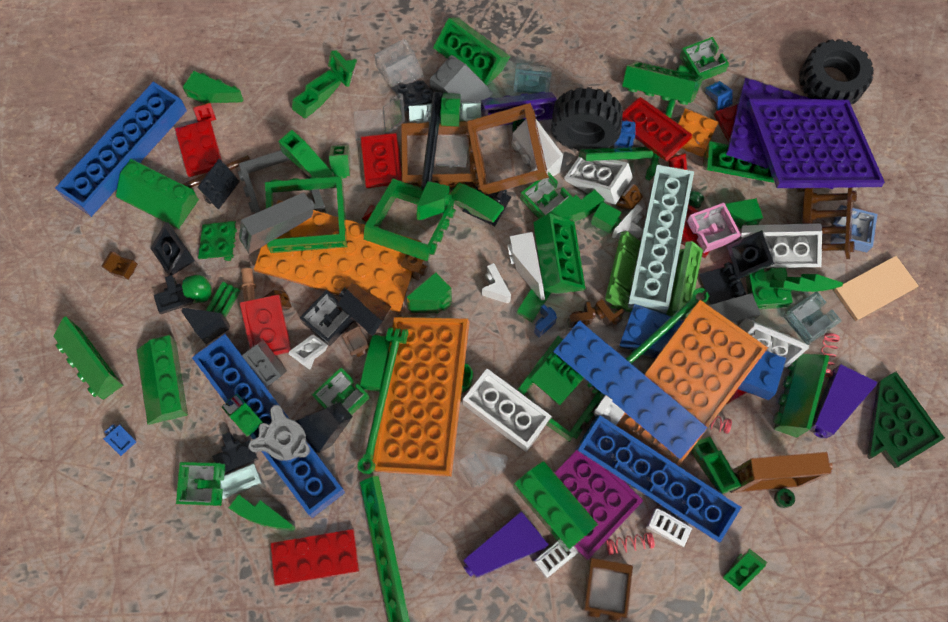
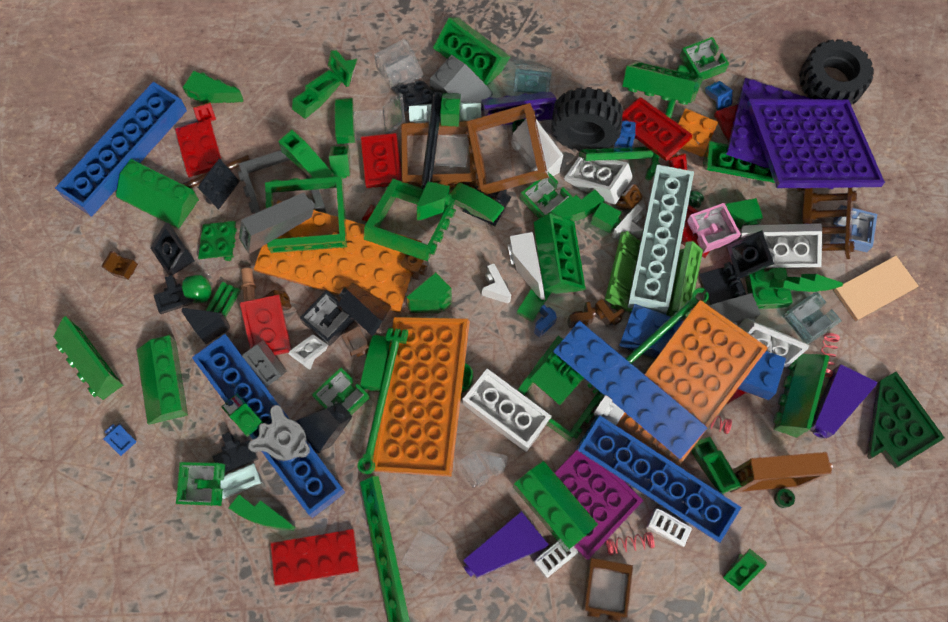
none -> green slope [335,98,355,144]

